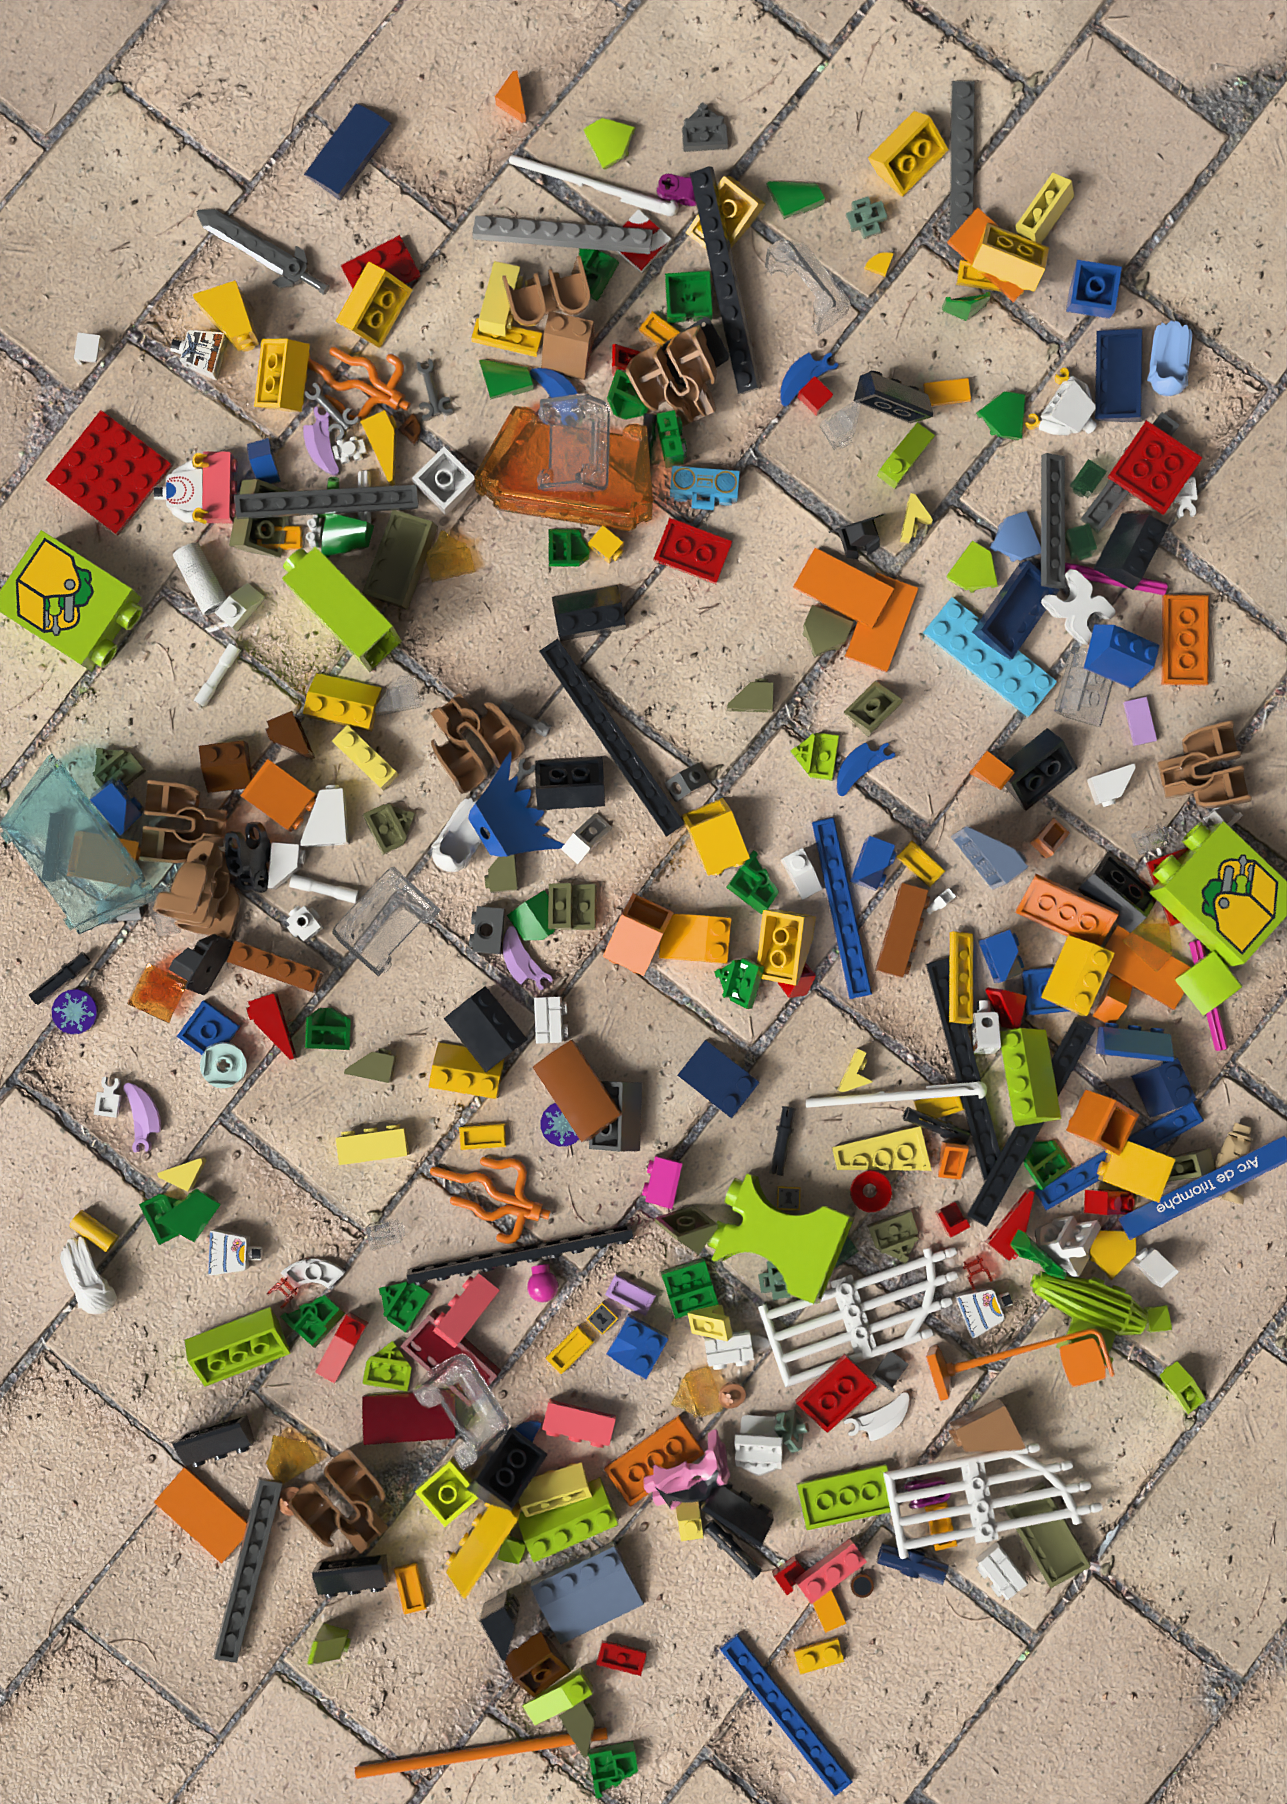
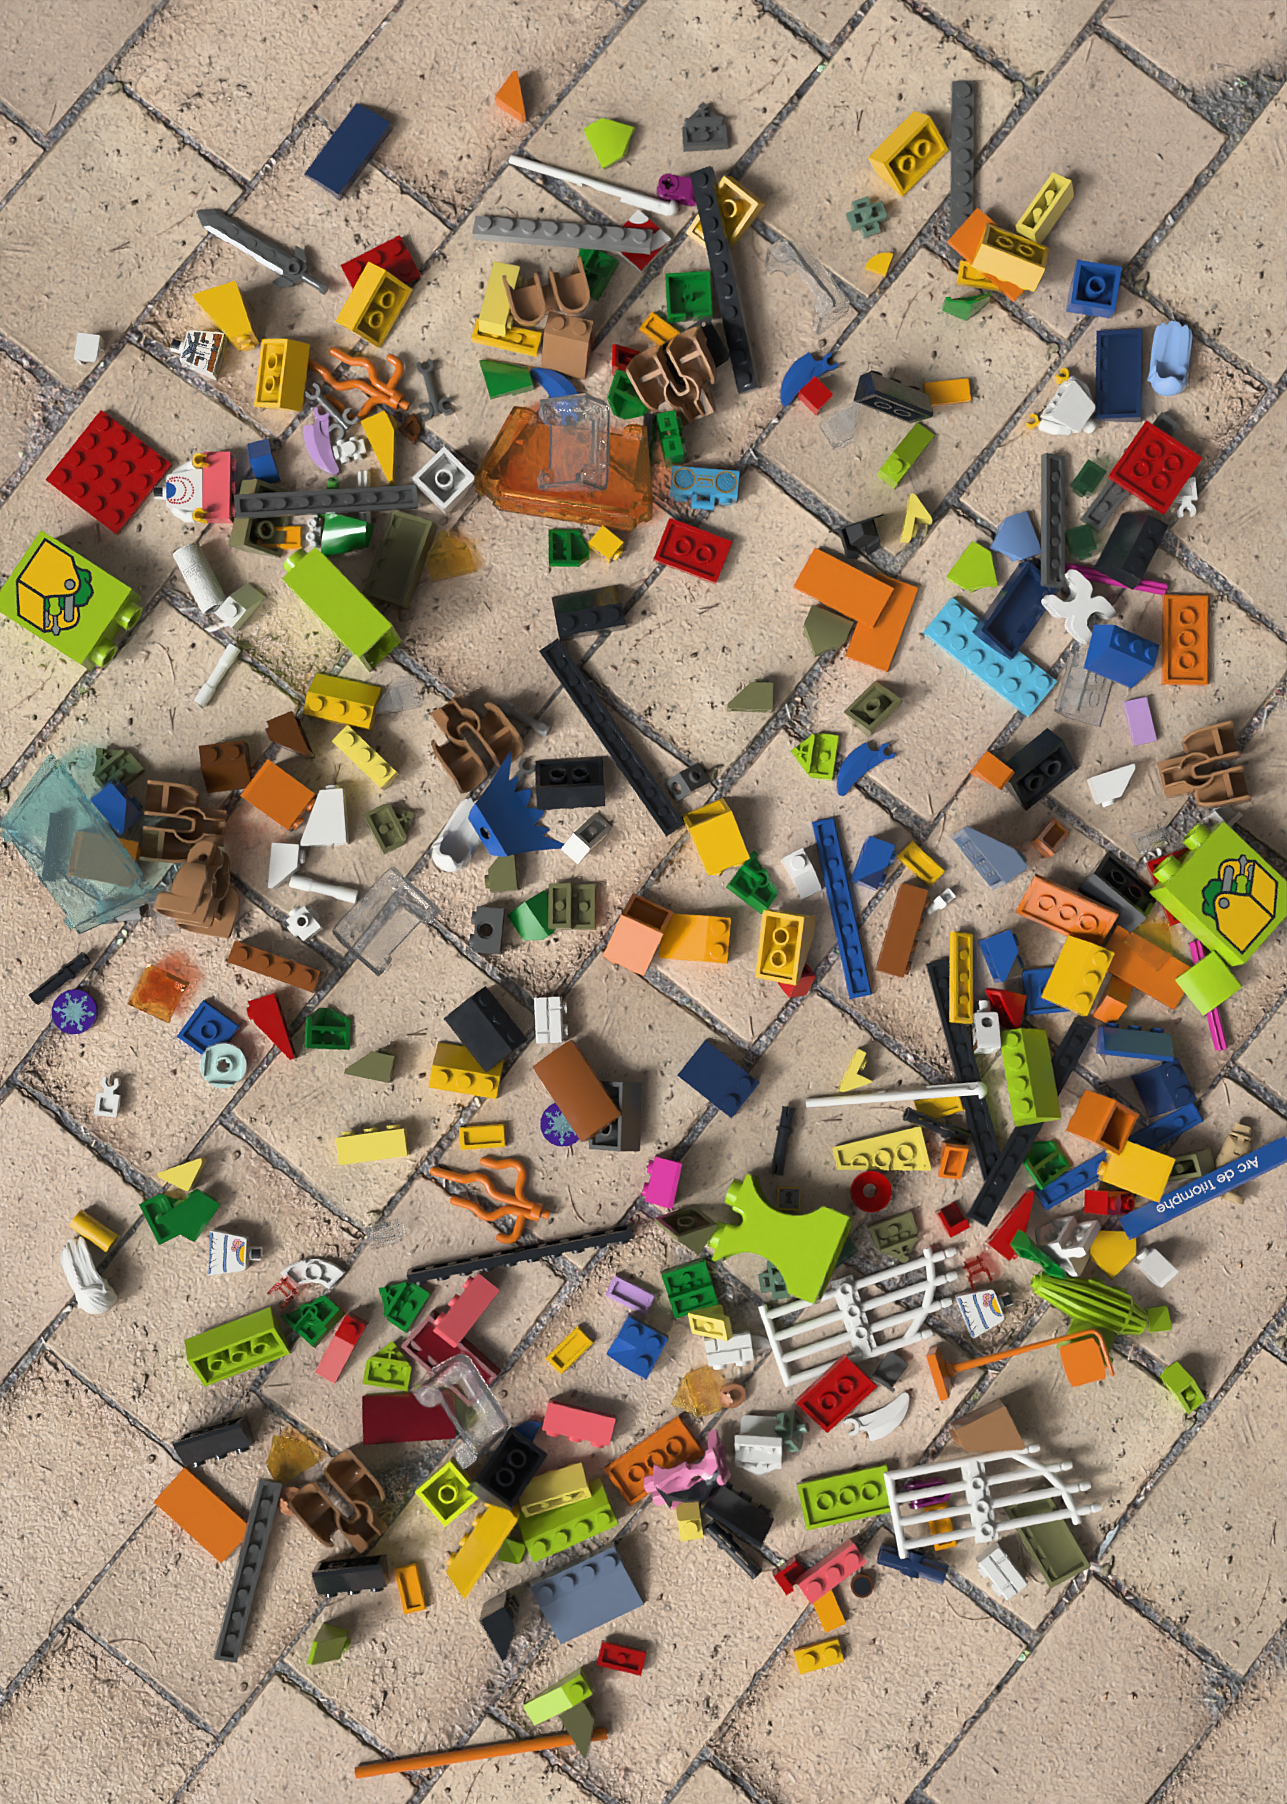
lavender piece [124,1083,161,1153] -> none
black piece [168,934,233,995] -> none
black piece [224,822,271,893] -> none
lavender piece [503,926,553,991] -> none
reddish brown slope [504,1631,571,1698] -> none
dark pink piece [527,1264,559,1303] -> none
tile [586,1302,618,1335] -> none
green slope [589,1741,638,1799] -> none
green slope [714,958,765,1009] -> none
blue tile [719,1633,853,1796] -> none
green slope [766,181,825,219] -> none
green slope [976,391,1025,441] -> none

